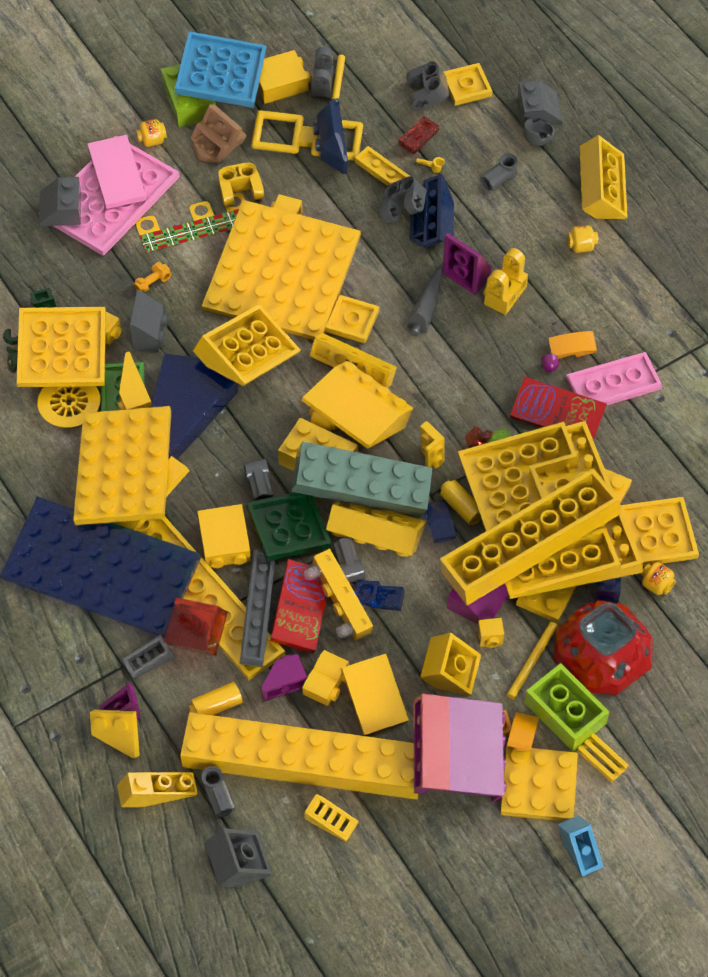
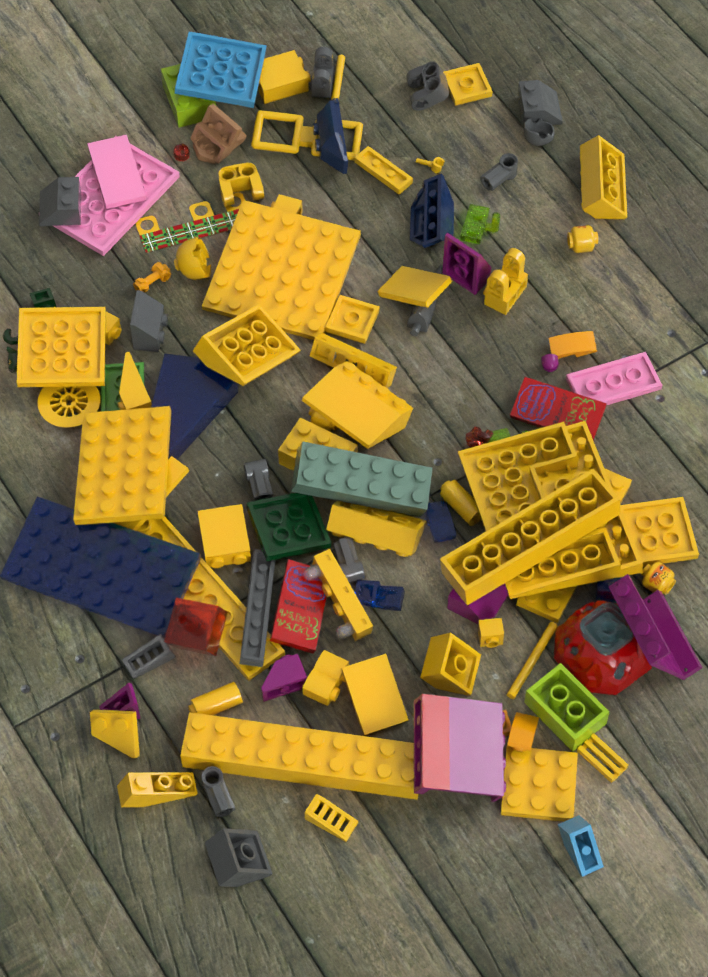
yellow head [136,119,167,147] -> none
dark grey piece [380,176,427,224] -> none
clear red plate [398,116,439,154] -> none
yellow bracket [420,421,445,469] -> none
none -> clear red hinge [173,143,190,161]
none -> yellow cylinder [174,237,212,280]
none -> yellow tile [377,266,452,308]
none -> clear neon green plate [460,204,500,244]
none -> magenta panel [609,574,703,680]

